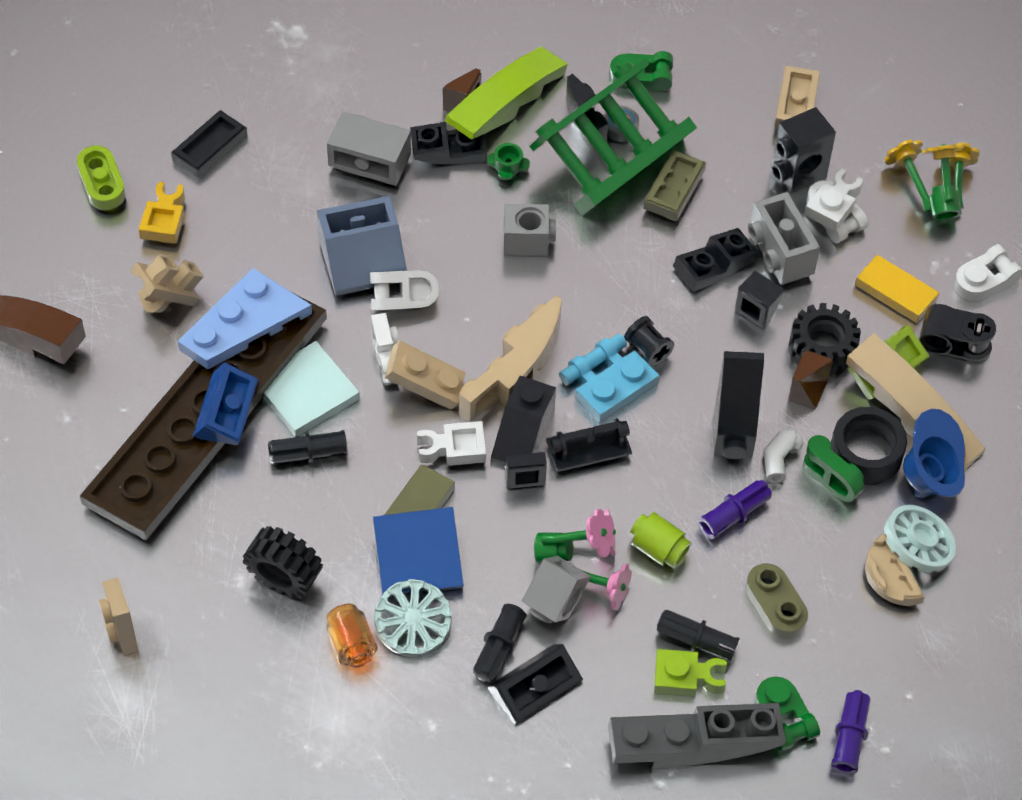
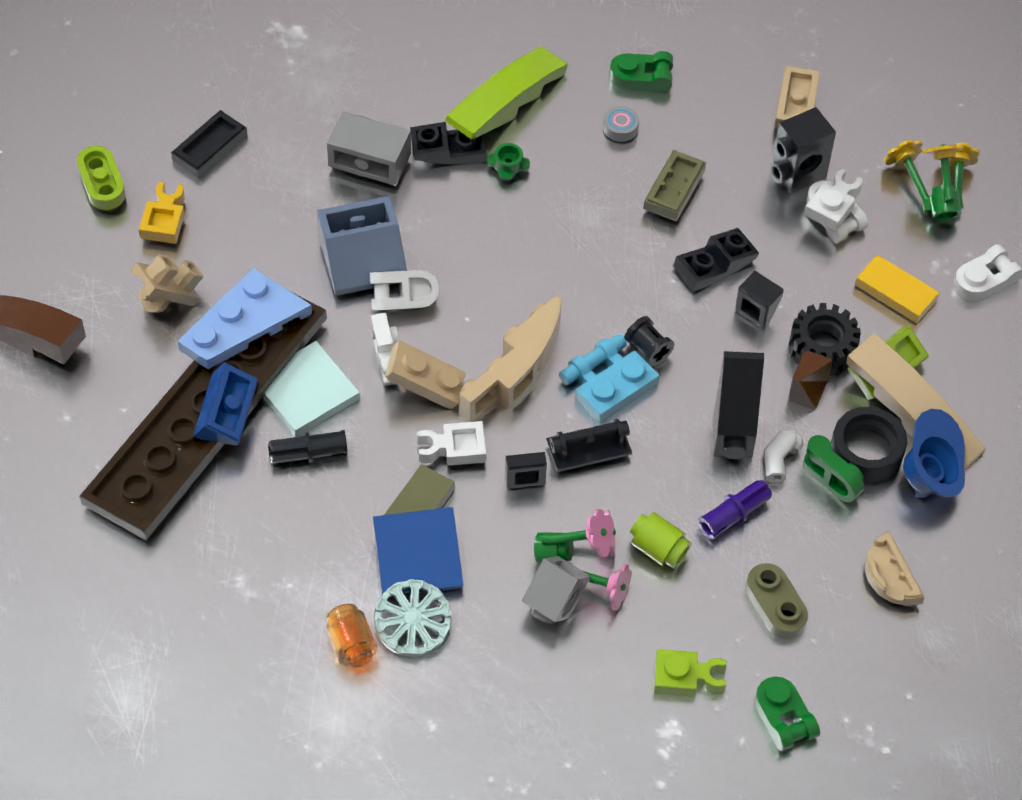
tan plate [98,577,139,656] -> none
black tyre [242,526,323,598] -> none
reddish brown slope [442,68,482,112] -> none
black axle [473,603,527,682] -> none
black slope [487,644,583,723] -> none
black slope [490,375,556,466] -> none
light grey brick [503,204,556,257] -> none
green fence [529,59,697,216] -> none
black slope [566,73,608,153] -> none
dark grey slope [608,703,786,769] -> none
black axle [657,610,740,663] -> none
light grey brick [748,192,820,285] -> none
dark purple axle [831,690,871,774] -> none
light aqua wheel [884,505,956,573] -> none
black piece [919,304,996,362] -> none

